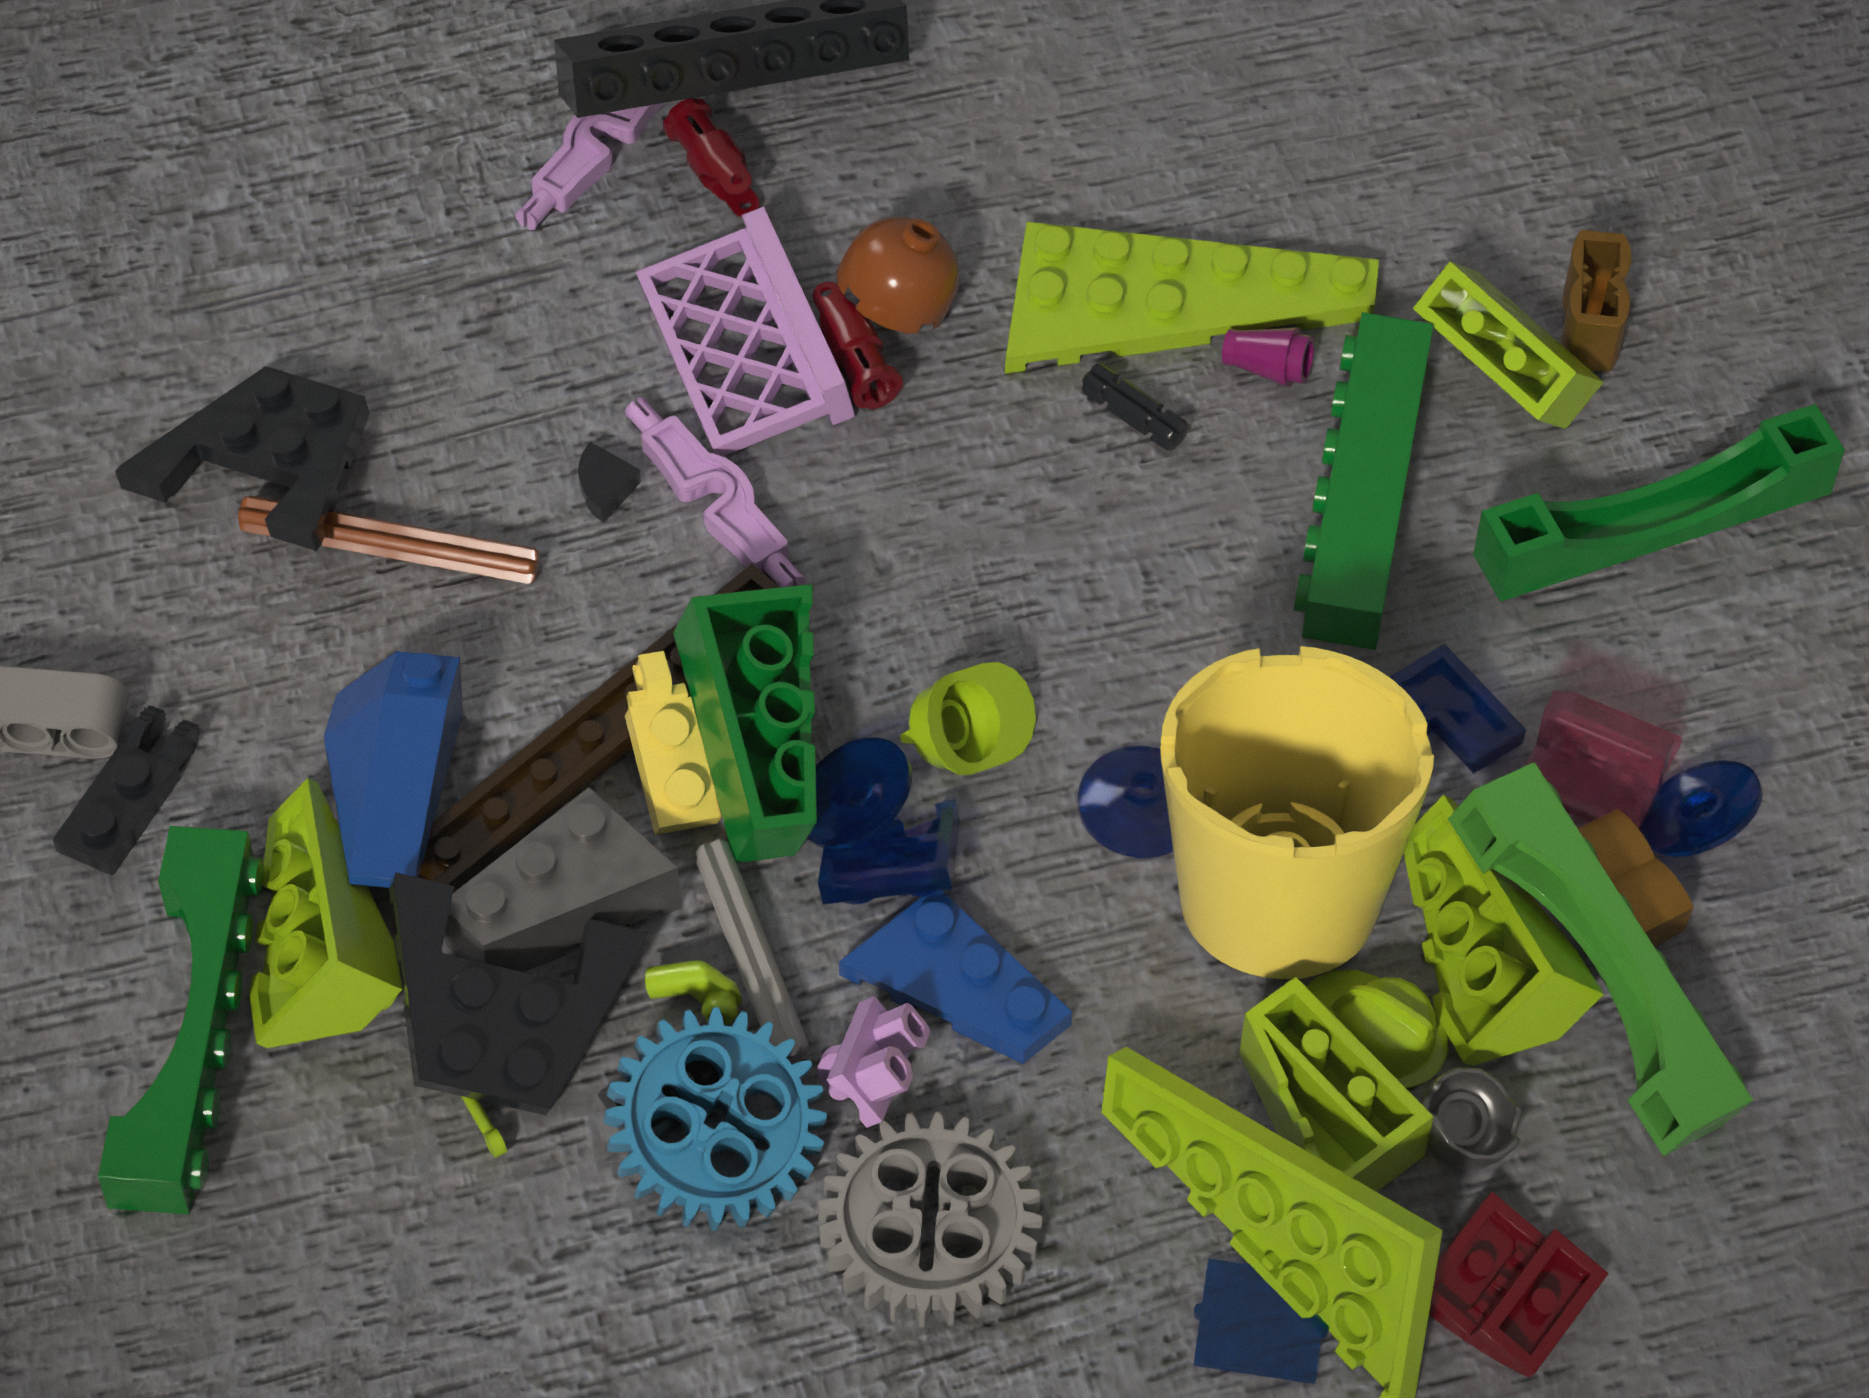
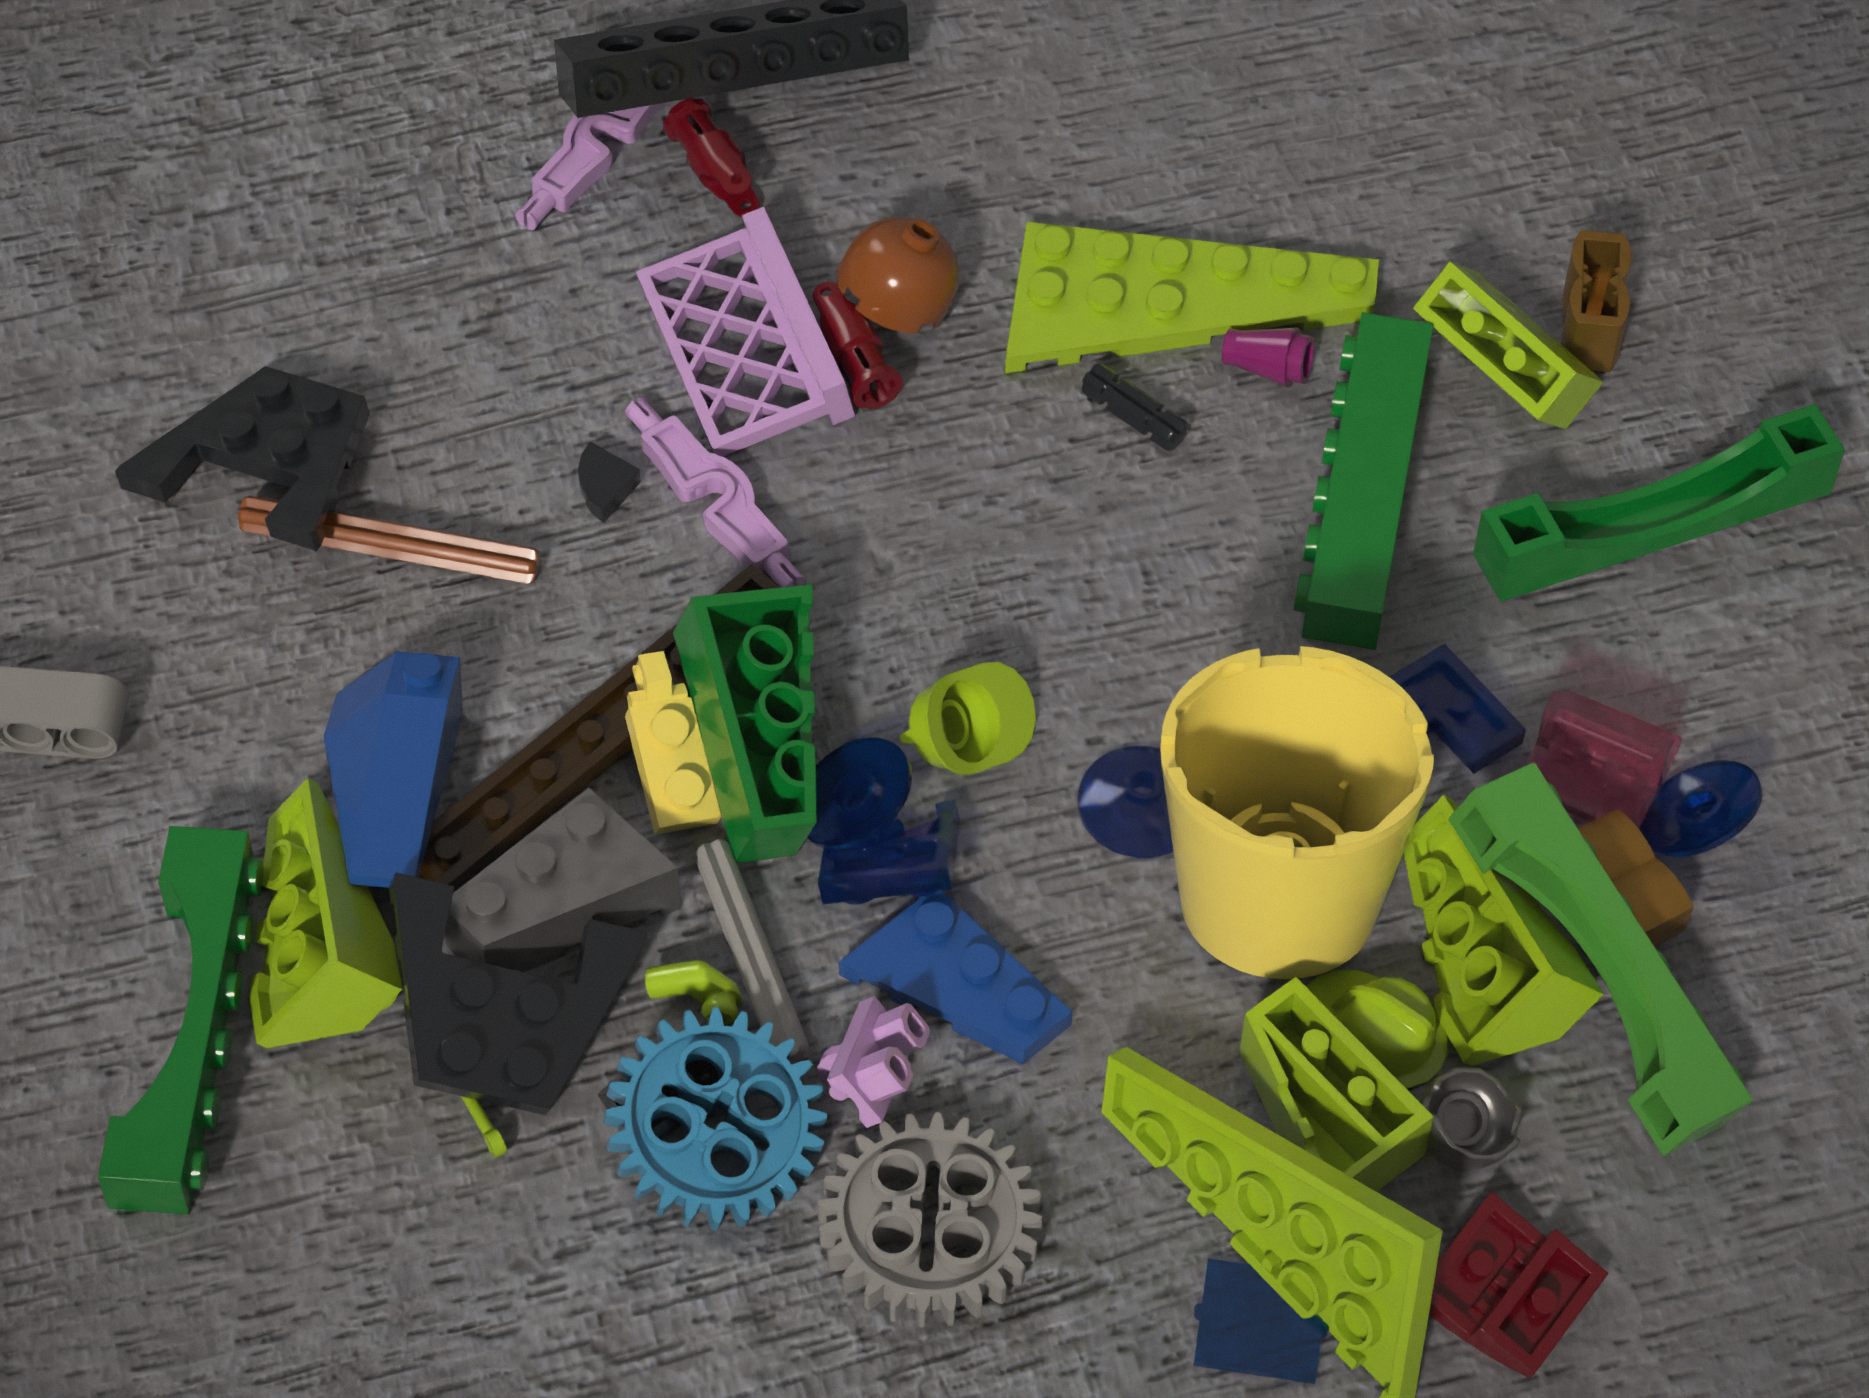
black hinge [52,705,201,875] -> none

